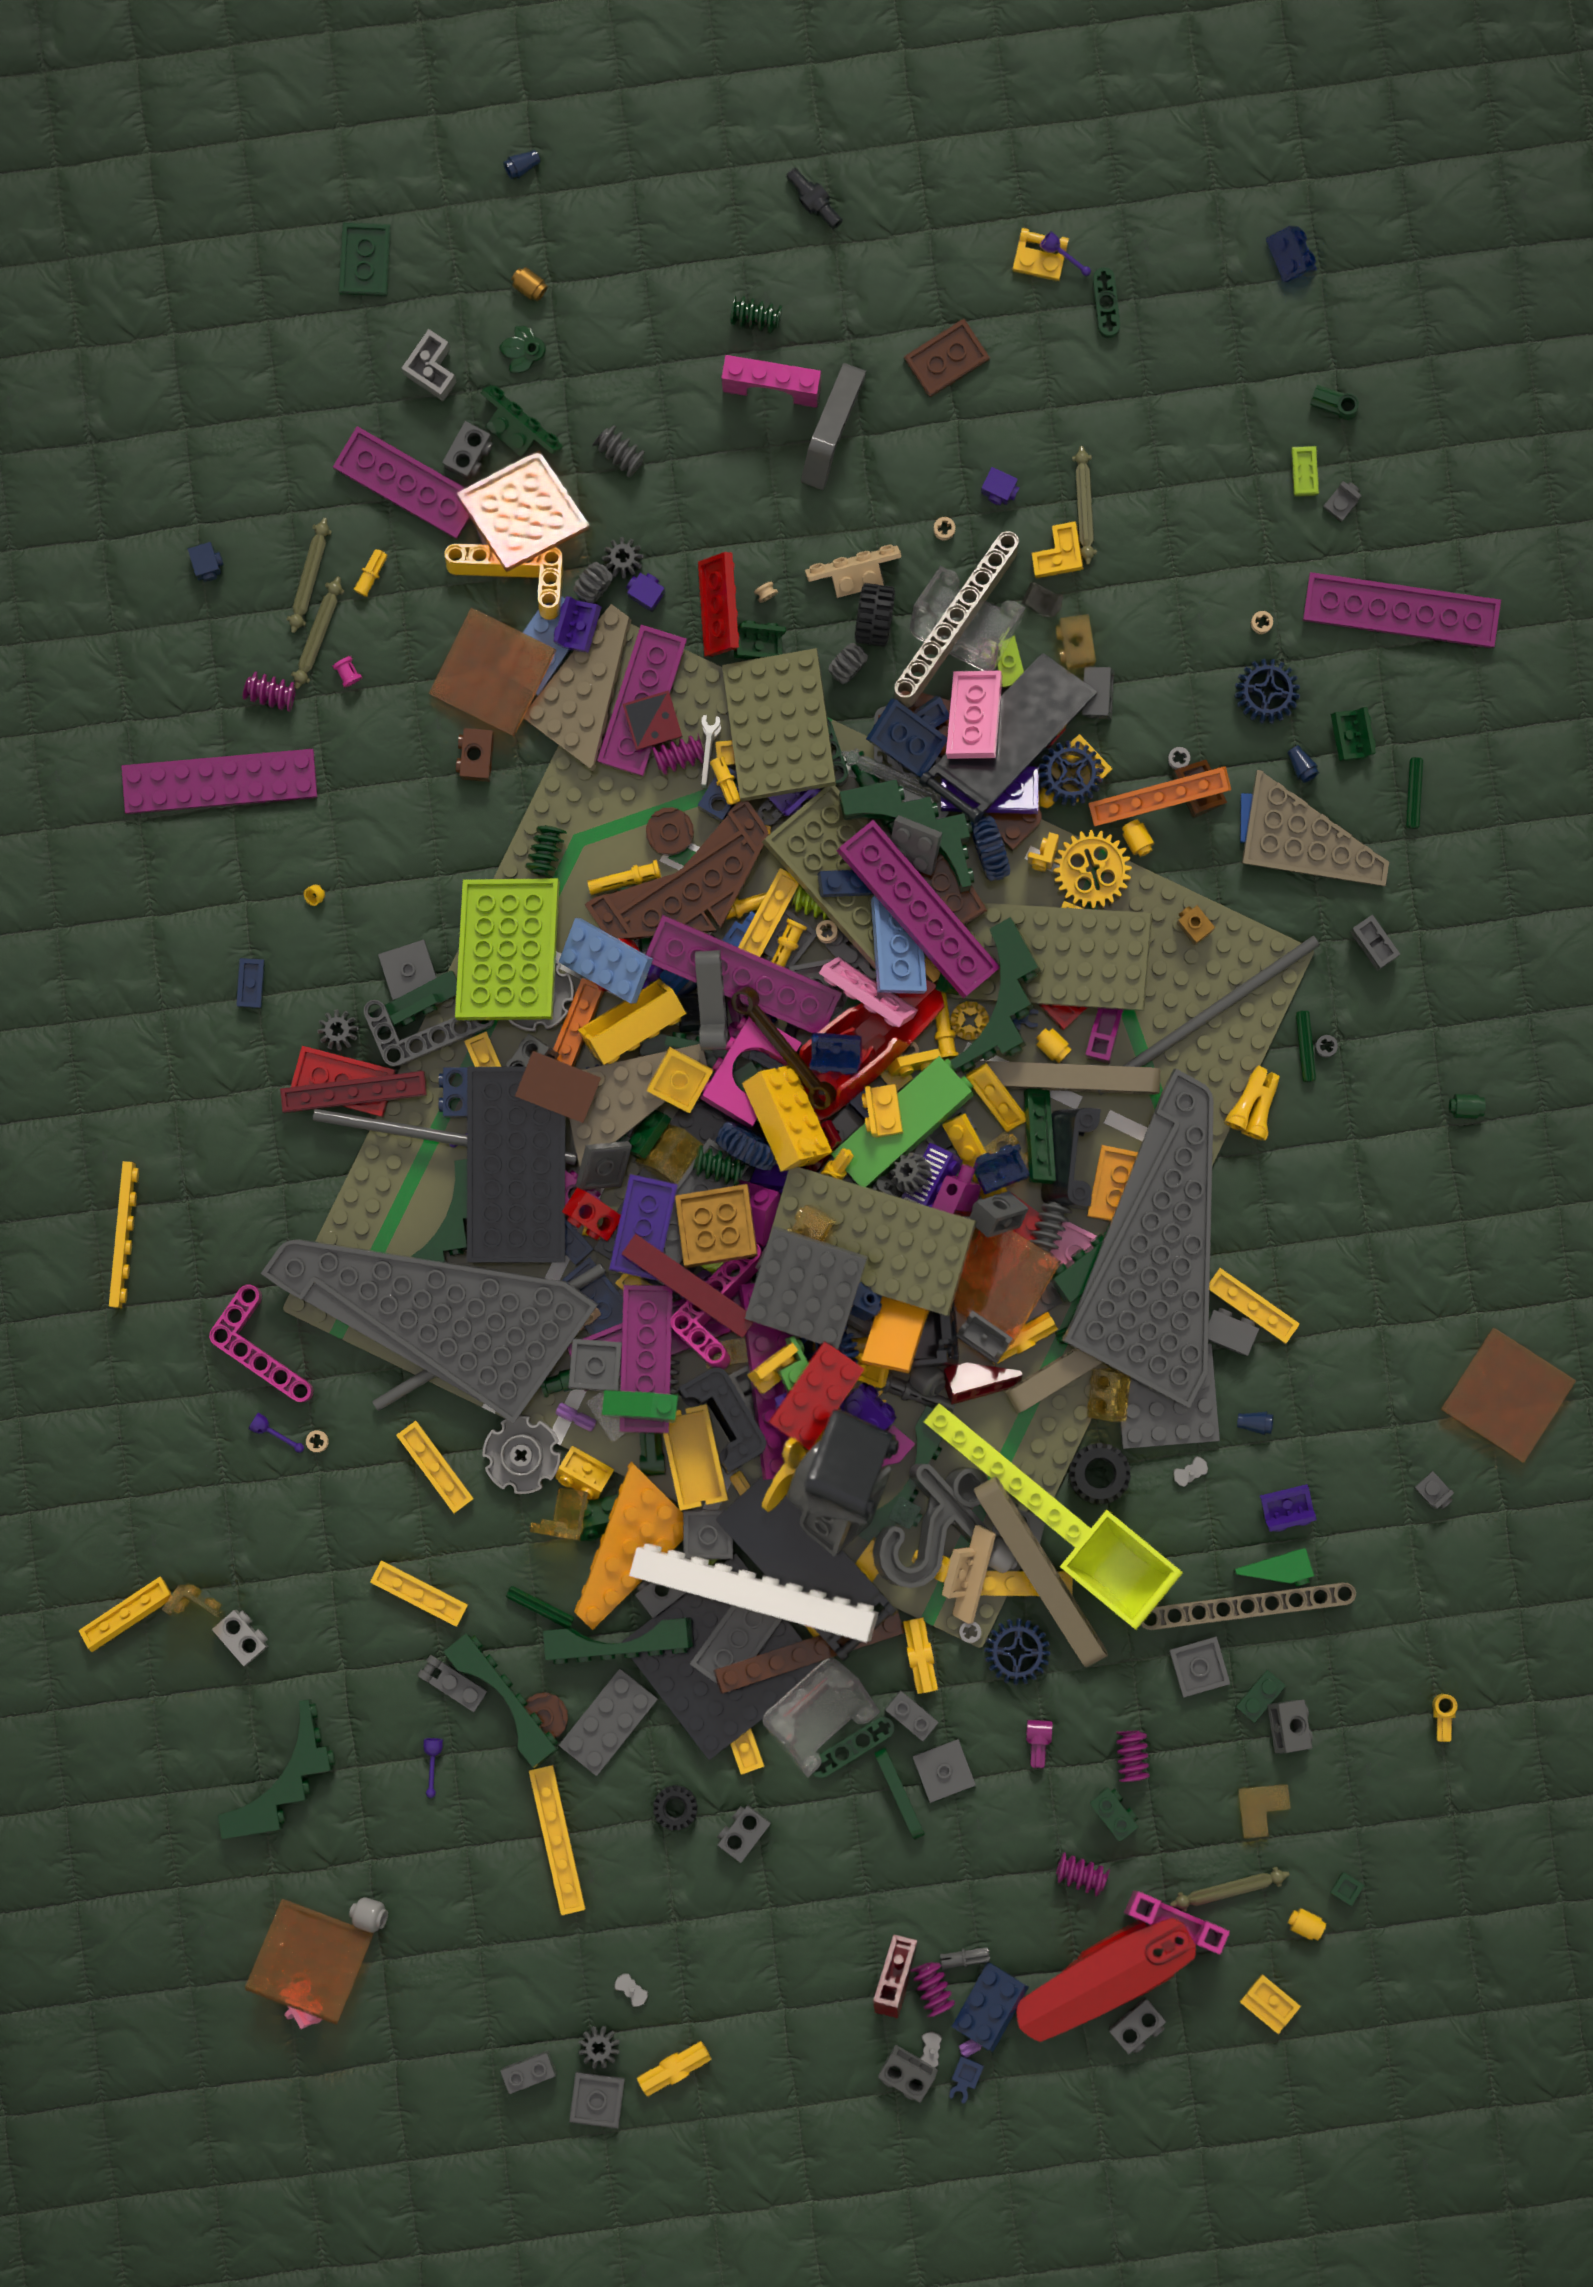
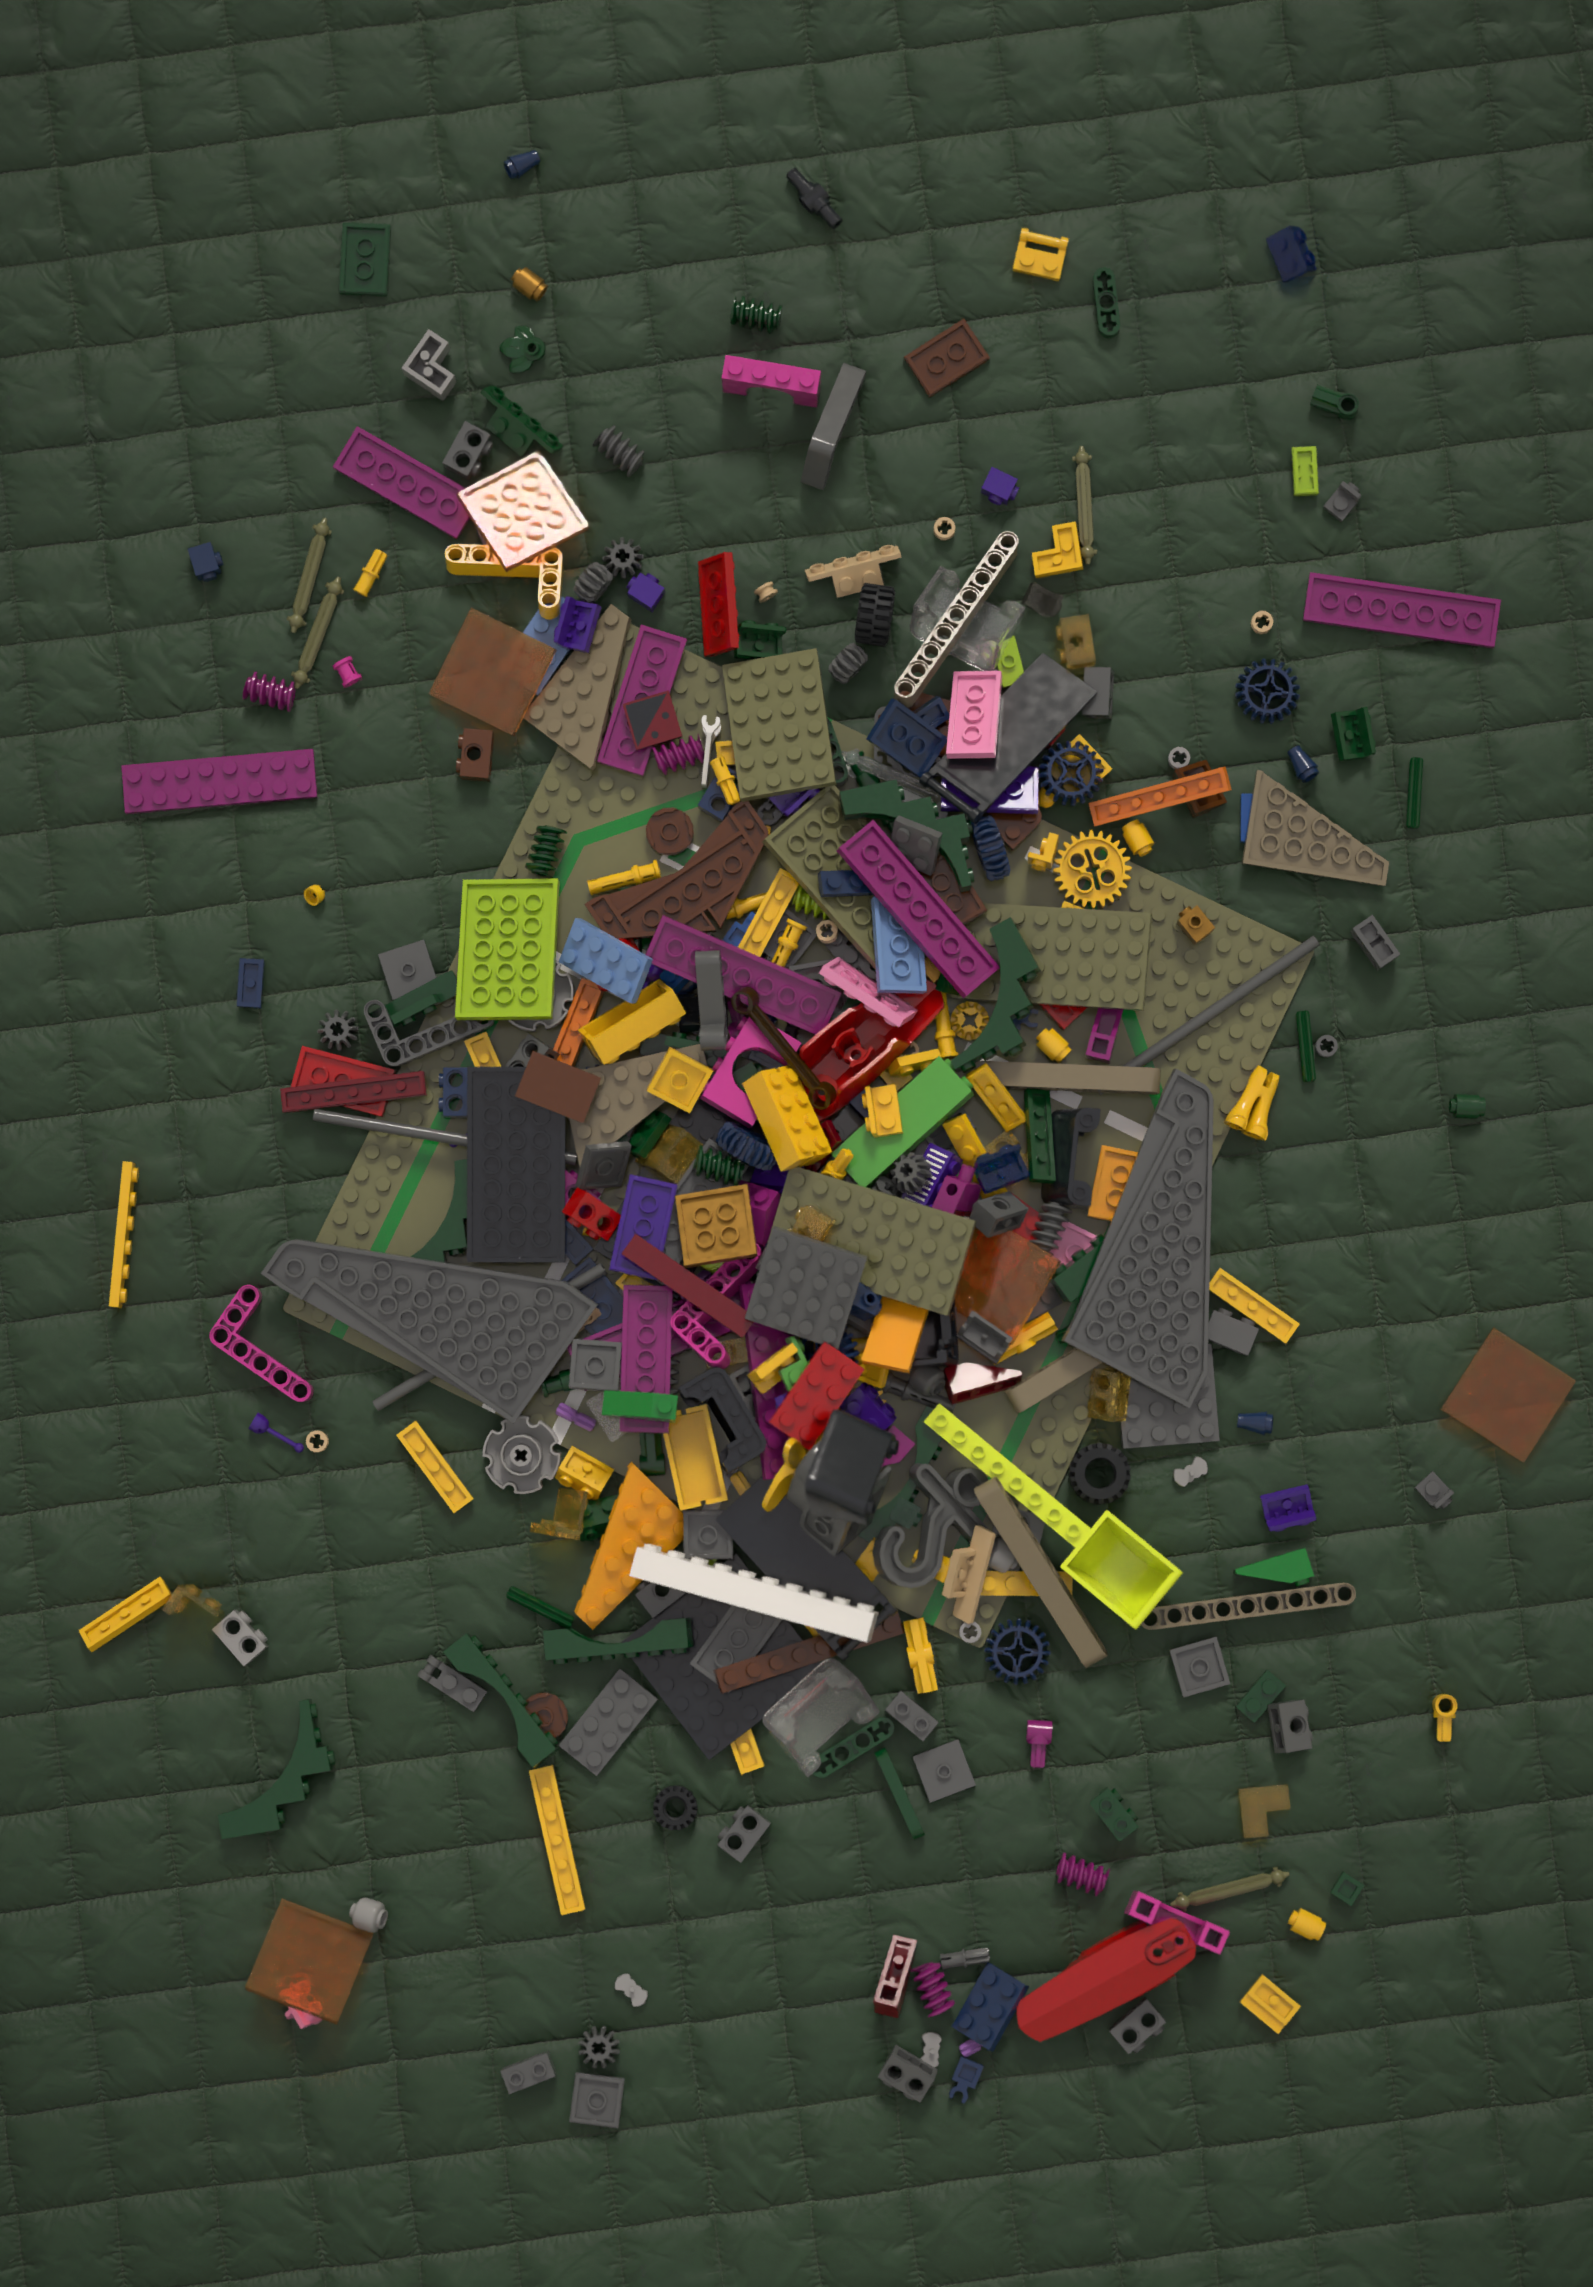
yellow plate [370,1560,468,1627] -> none
dark purple hinge [423,1738,443,1798] -> none
yellow piece [637,2041,711,2097] -> none
clear blue bracket [809,1033,862,1075] -> none
dark purple hinge [1039,231,1091,276] -> none
magenta piece [1116,1731,1150,1782] -> none

